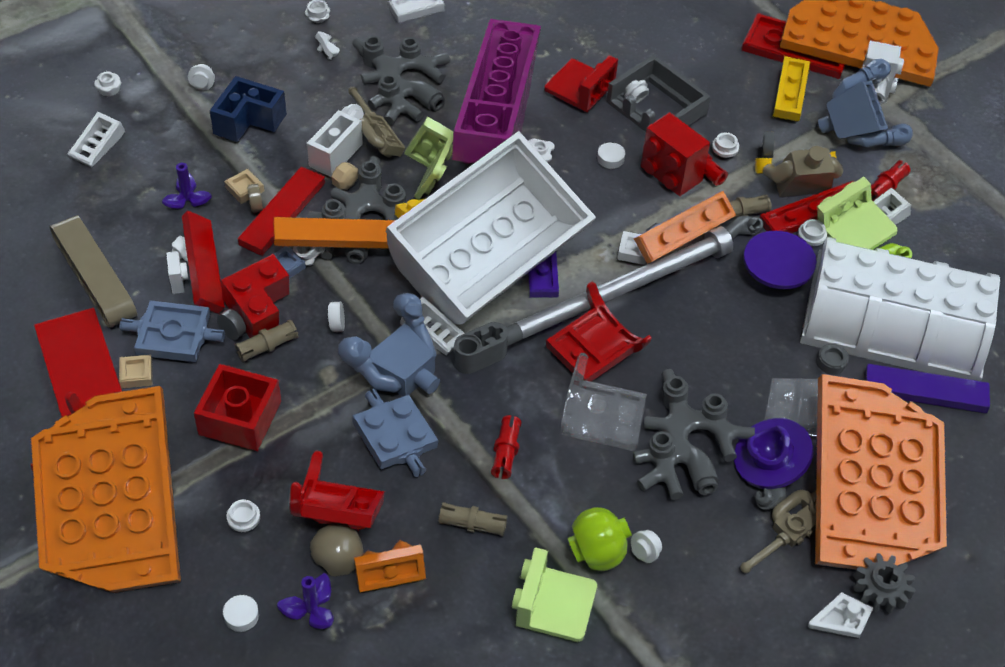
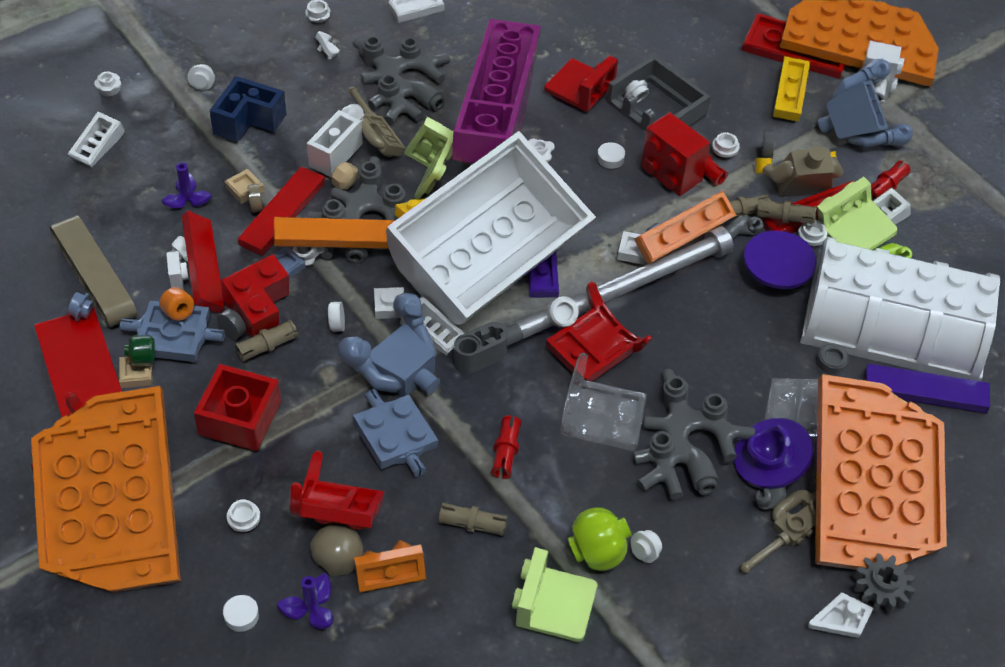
none -> sand blue plate [67,292,93,321]
none -> dark green piece [124,335,155,366]
none -> orange piece [159,287,194,321]
none -> white plate [374,287,404,319]
none -> white tile [547,296,578,327]
none -> dark tan pin [757,199,817,225]

